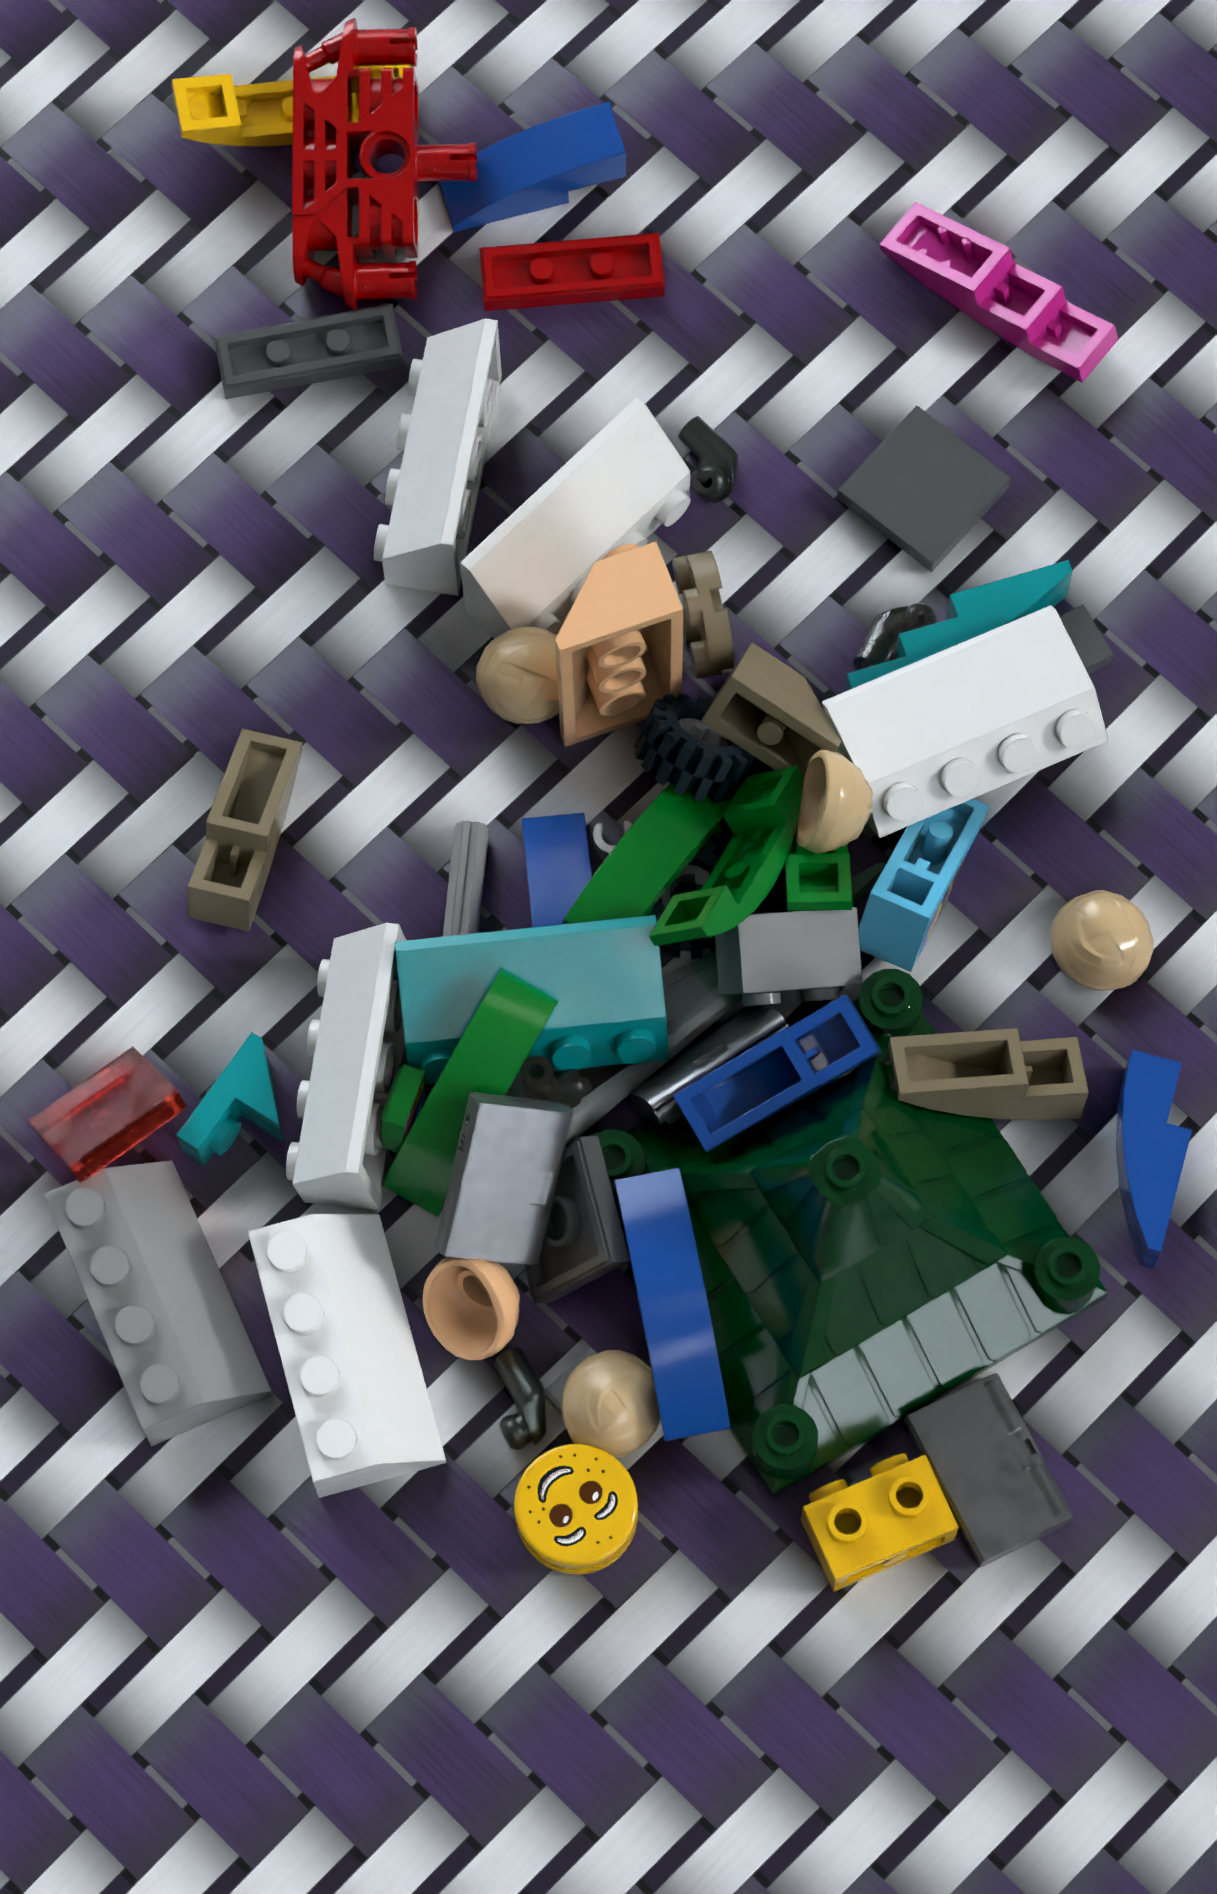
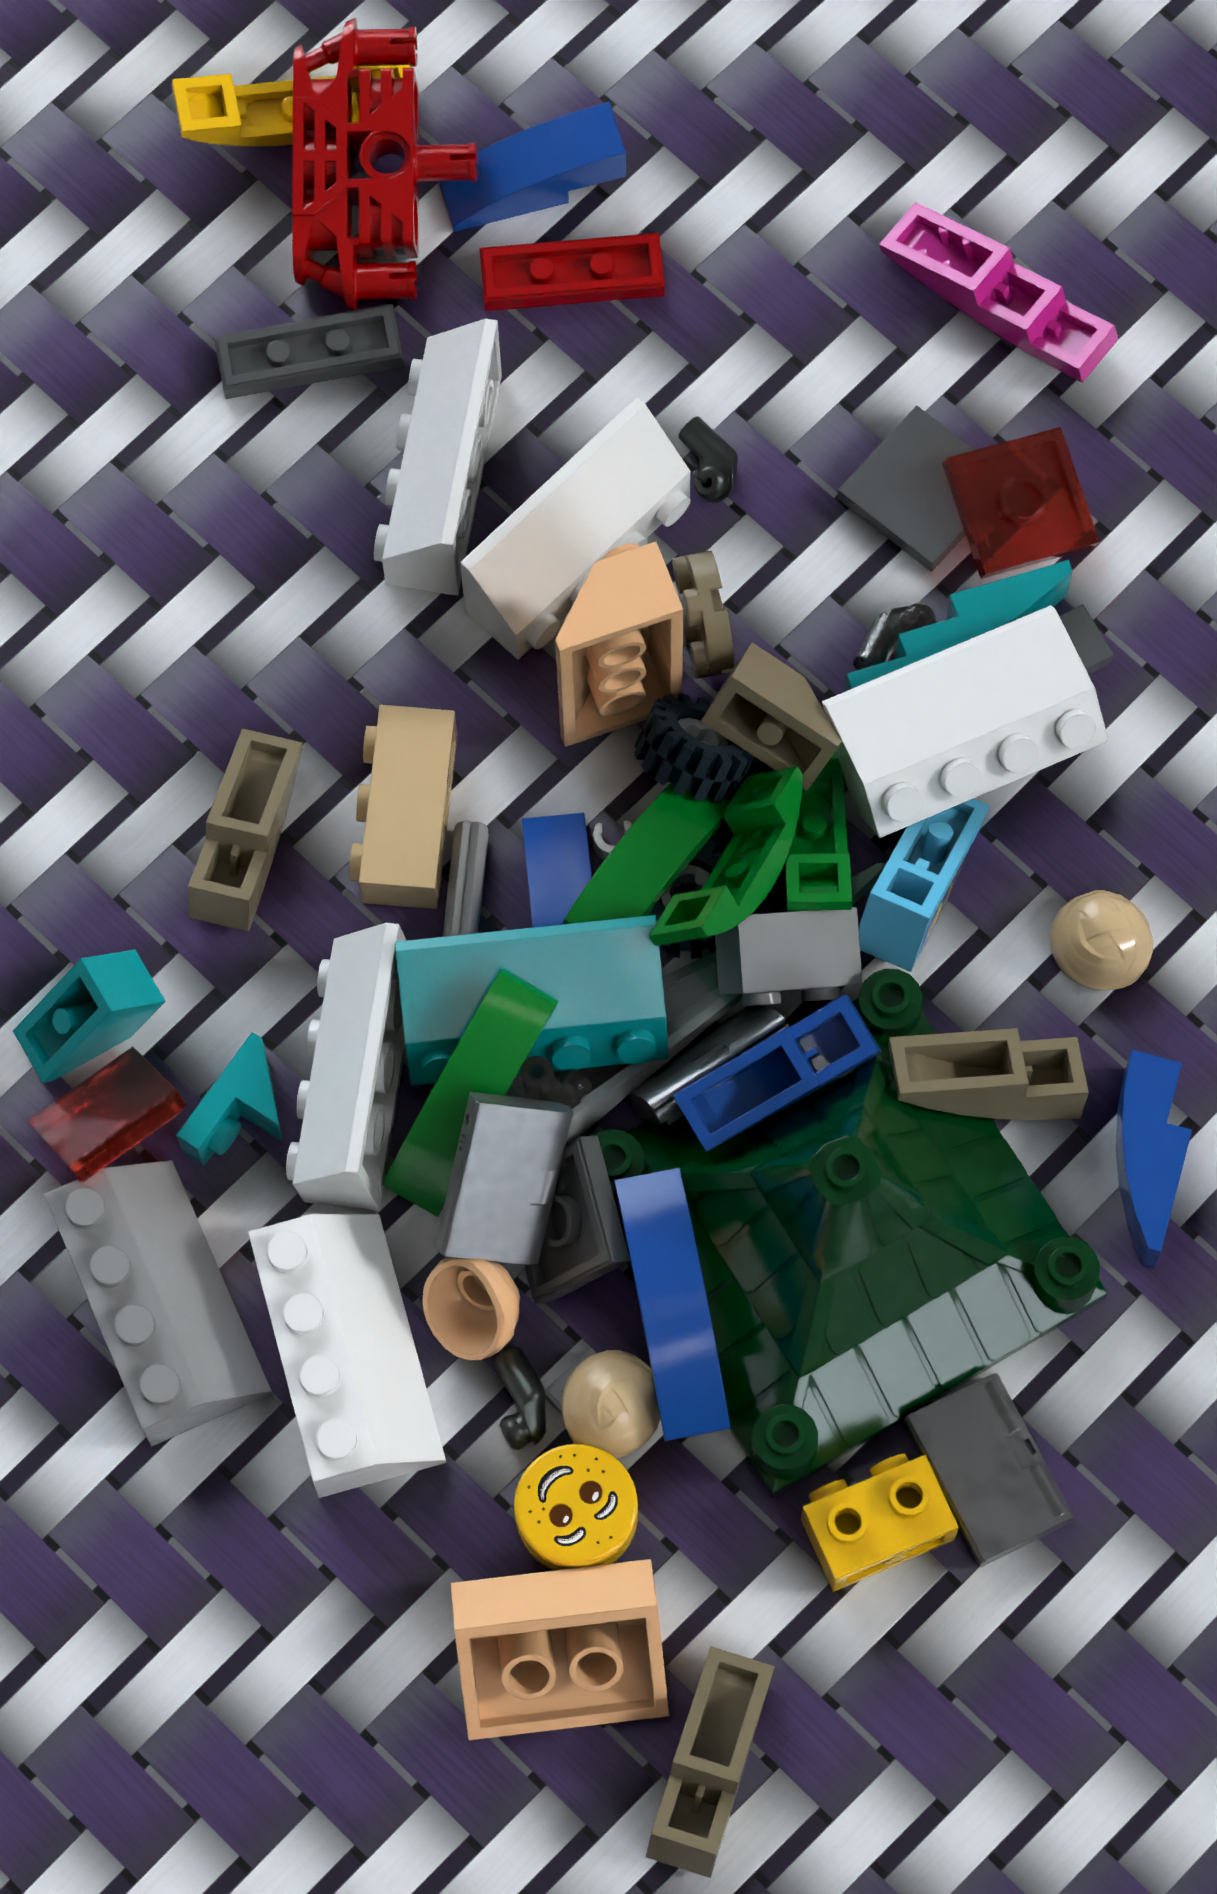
green tile [380,1064,425,1153] -> none
tan piece [476,627,559,724] -> none
tan piece [795,750,873,854] -> none
none -> teal slope [13,949,166,1083]
none -> tan brick [349,705,458,910]
none -> light nougat slope [451,1559,669,1740]
none -> dark tan slope [646,1646,775,1878]
none -> clear red tile [942,427,1100,579]

